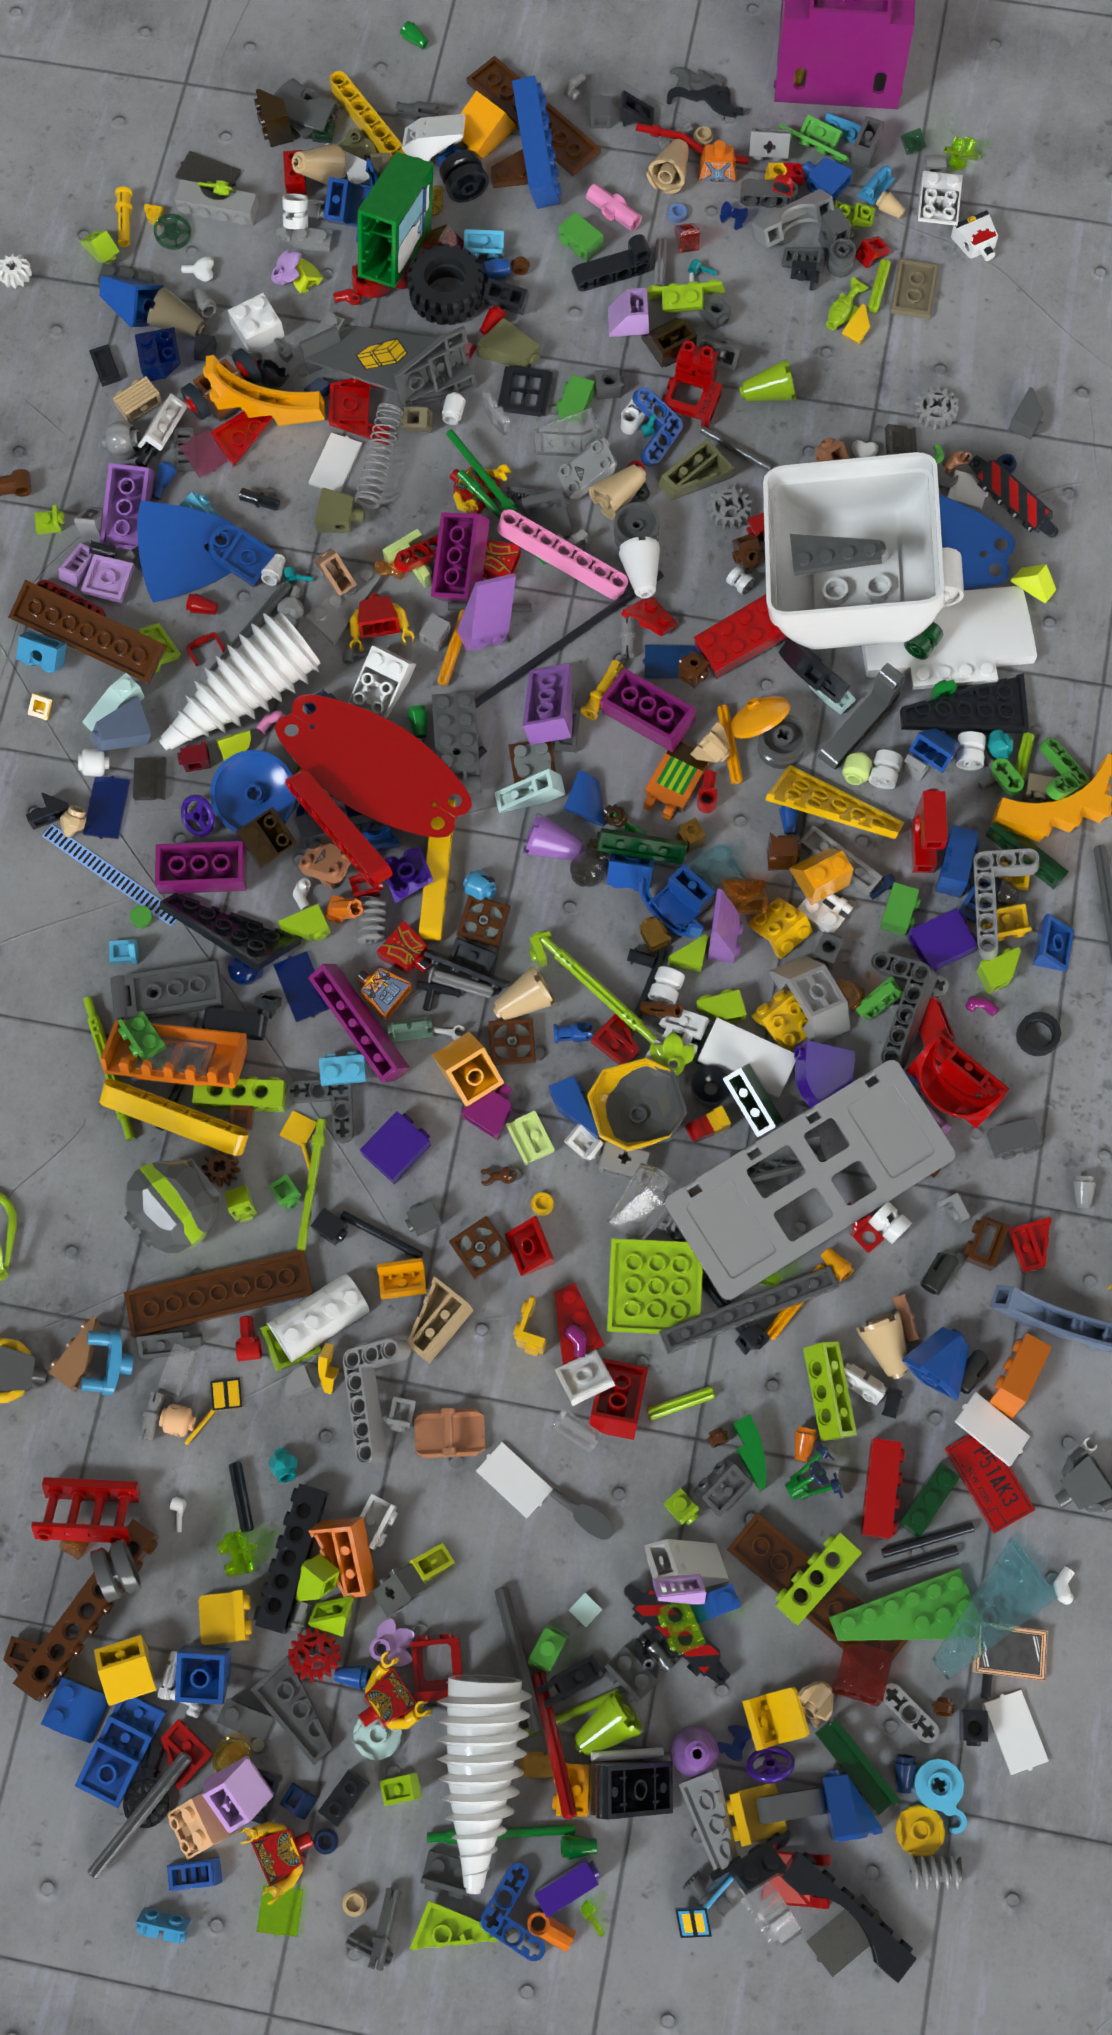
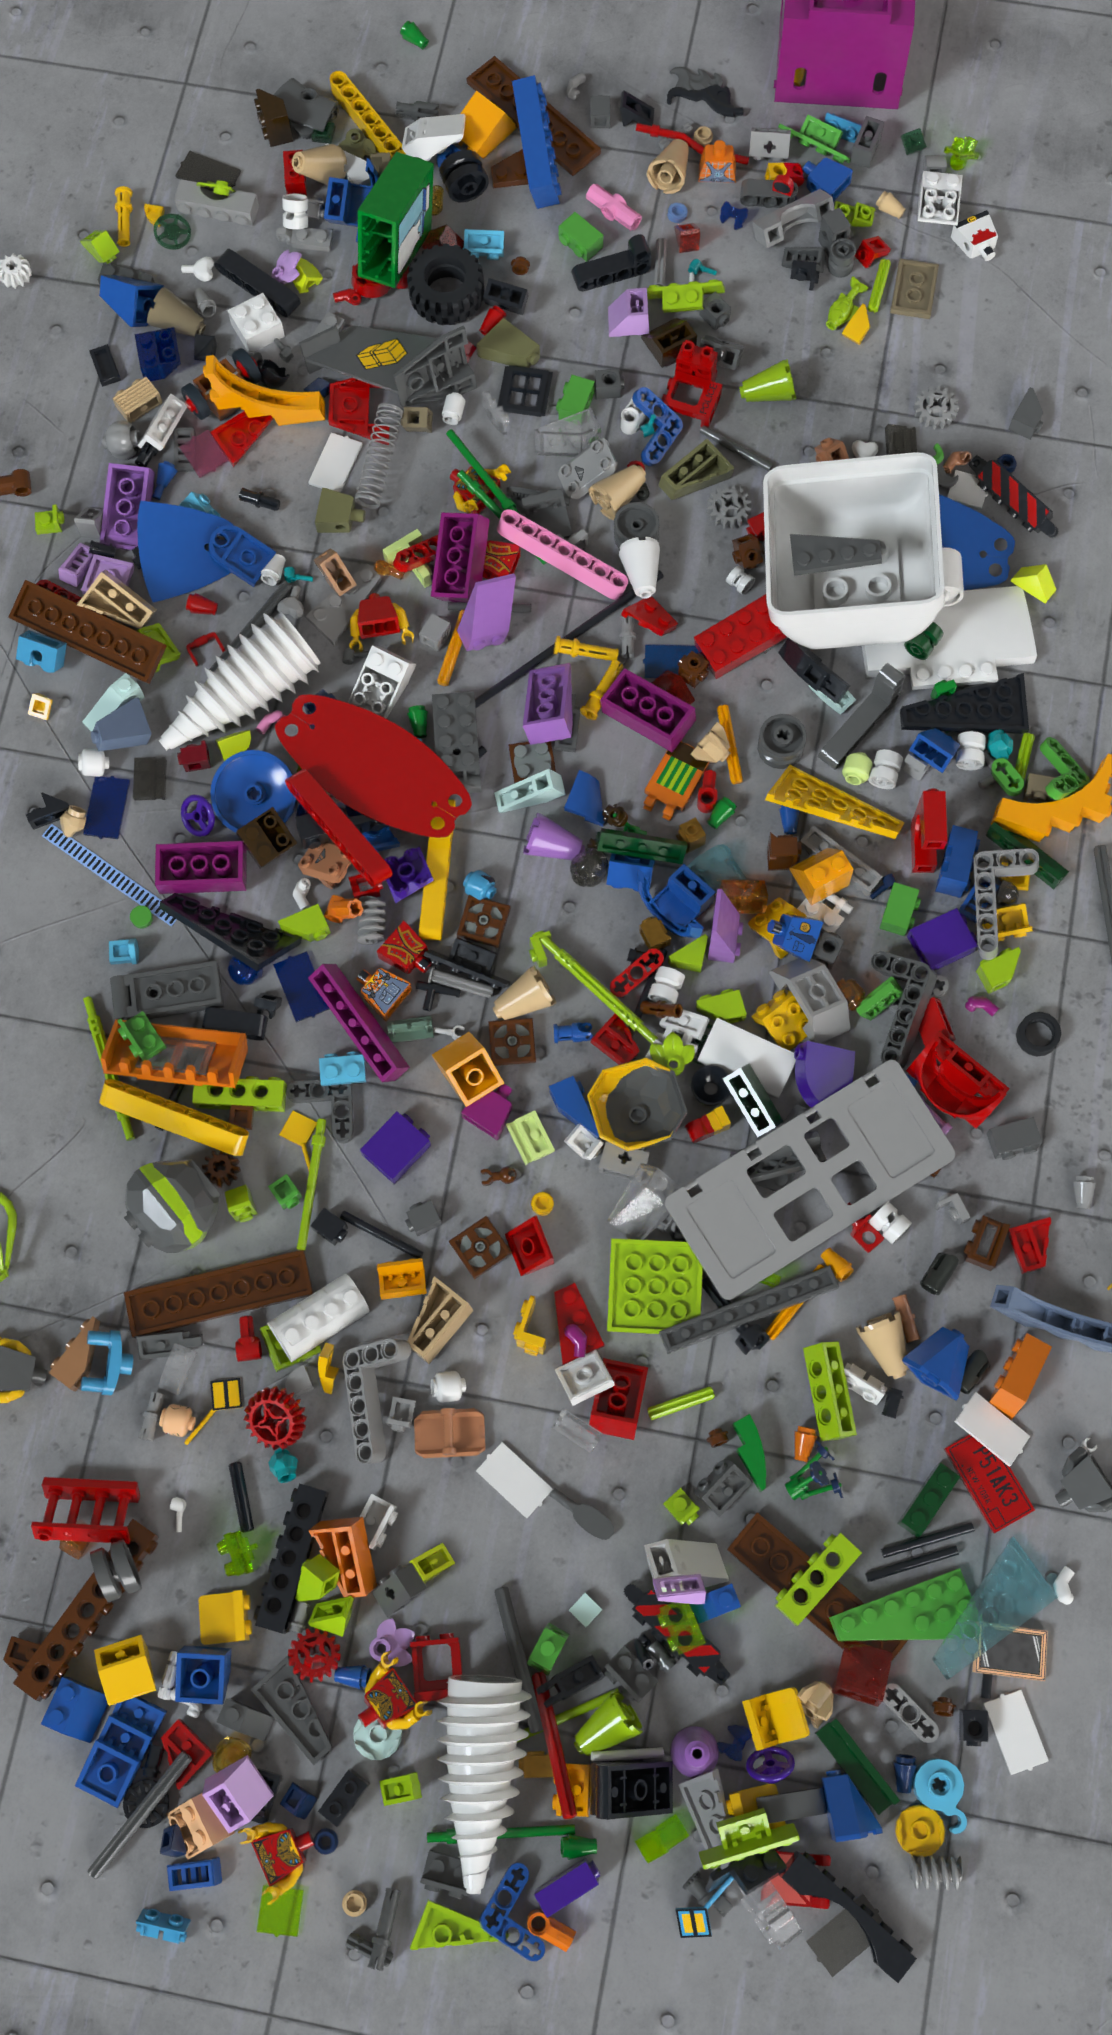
blue brick [482,258,510,282] -> none
clear neon green hand [580,1900,605,1937] -> none
light orange dish [730,696,790,738] -> none
dark azure hinge [857,165,896,206] -> none
red brick [860,1438,905,1540] -> none
blue slope [1033,914,1074,971] -> none
none -> tan wedge [77,570,157,629]
none -> dark blue slope [160,1824,187,1858]
none -> black beam [214,249,301,318]
none -> red gear [243,1386,307,1450]
none -> white head [431,1371,466,1402]
none -> yellow pin [554,635,619,661]
none -> red beam [610,948,664,997]
none -> clear neon green slope [635,1813,689,1863]
none -> clear red slope [651,670,695,705]
none -> lime bracket [699,1808,800,1869]
none -> green cone [706,797,737,829]
none -> blue torso [767,914,824,962]

